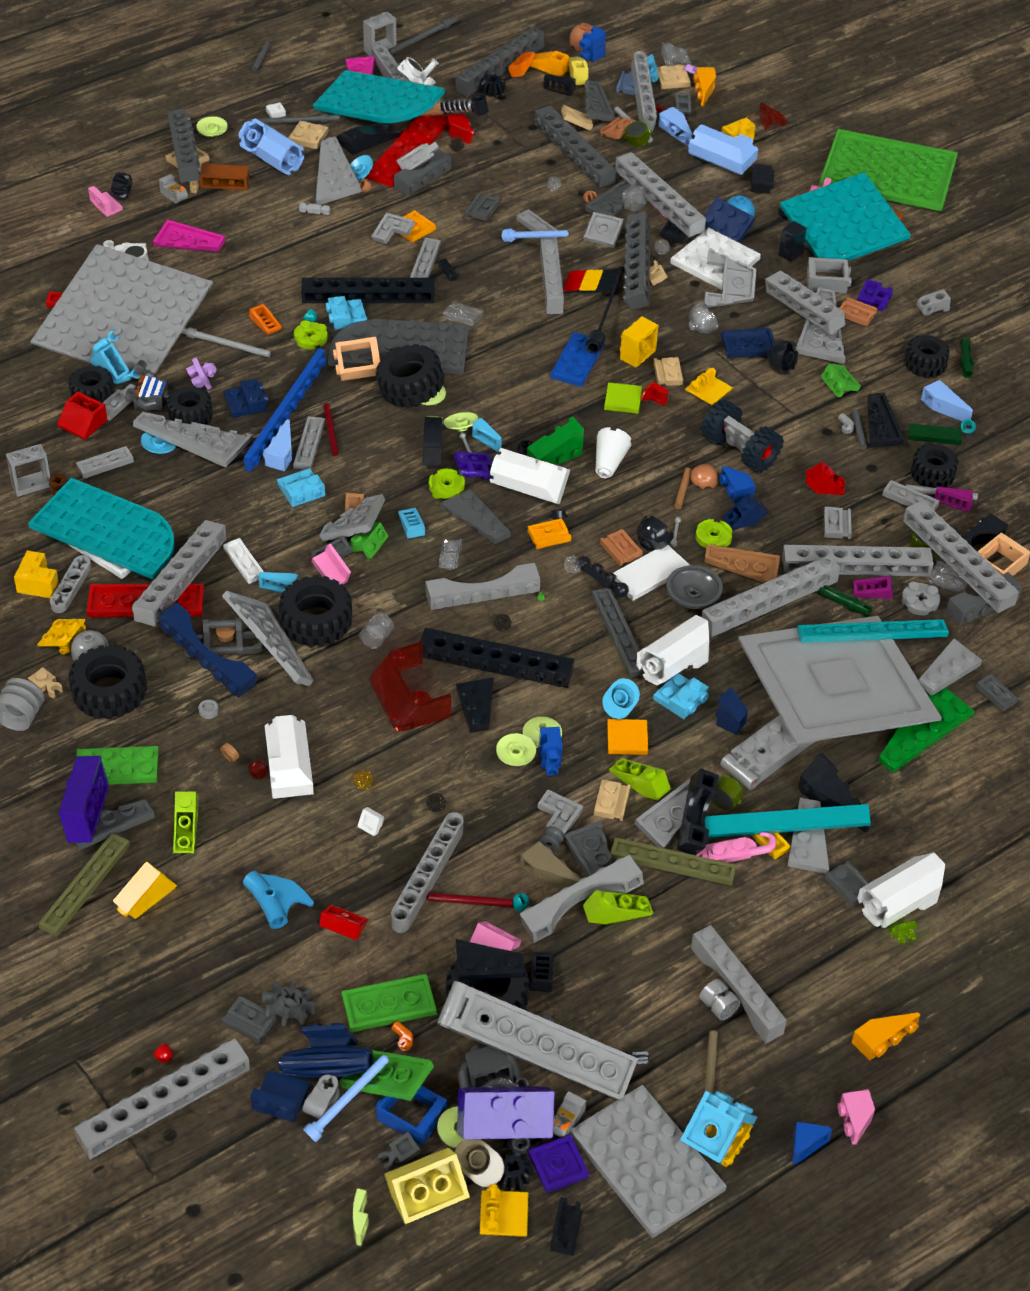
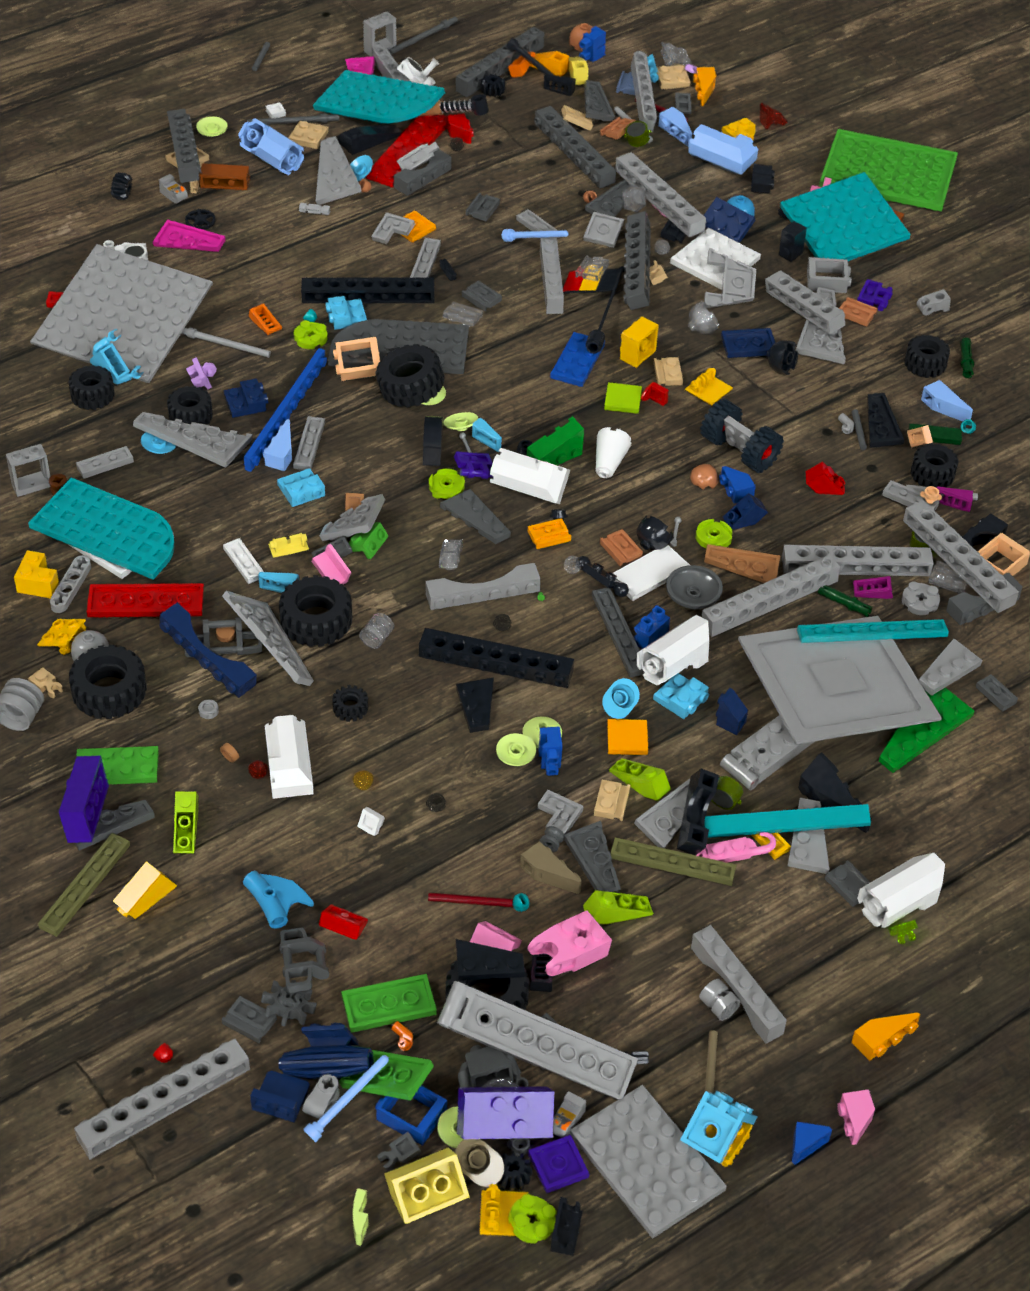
red slope [57,391,108,440] -> none
bright pink panel [88,186,123,217] -> none
light grey hinge [103,383,136,421] -> none
dark grey torso [125,360,172,411] -> none
light grey brick [132,520,226,626] -> none
dark red bar [323,403,339,456] -> none
clear red windscreen [370,642,451,732] -> none
light grey beam [391,812,464,933] -> none
medium azure slope [398,508,425,539] -> none
light grey arch [520,855,644,943] -> none
clear plate [546,177,562,191] -> none
medium nougat bar [674,468,692,509] -> none
bright green bracket [821,364,861,397] -> none
light grey plate [824,507,851,539] -> none
none -> black wheel [185,208,216,230]
none -> light yellow hinge [268,533,309,558]
none -> dark grey bar [280,928,329,993]
none -> black tyre [332,685,368,722]
none -> dark grey plate [462,280,502,311]
none -> black piece [506,37,563,87]
none -> lime plate [508,1194,556,1243]
none -> bright pink brick [528,910,612,976]
none -> clear plate [576,256,609,281]
none -> blue hips [634,606,670,649]
none -> light nougat plate [907,425,933,447]
none -> light nougat plate [920,486,942,504]

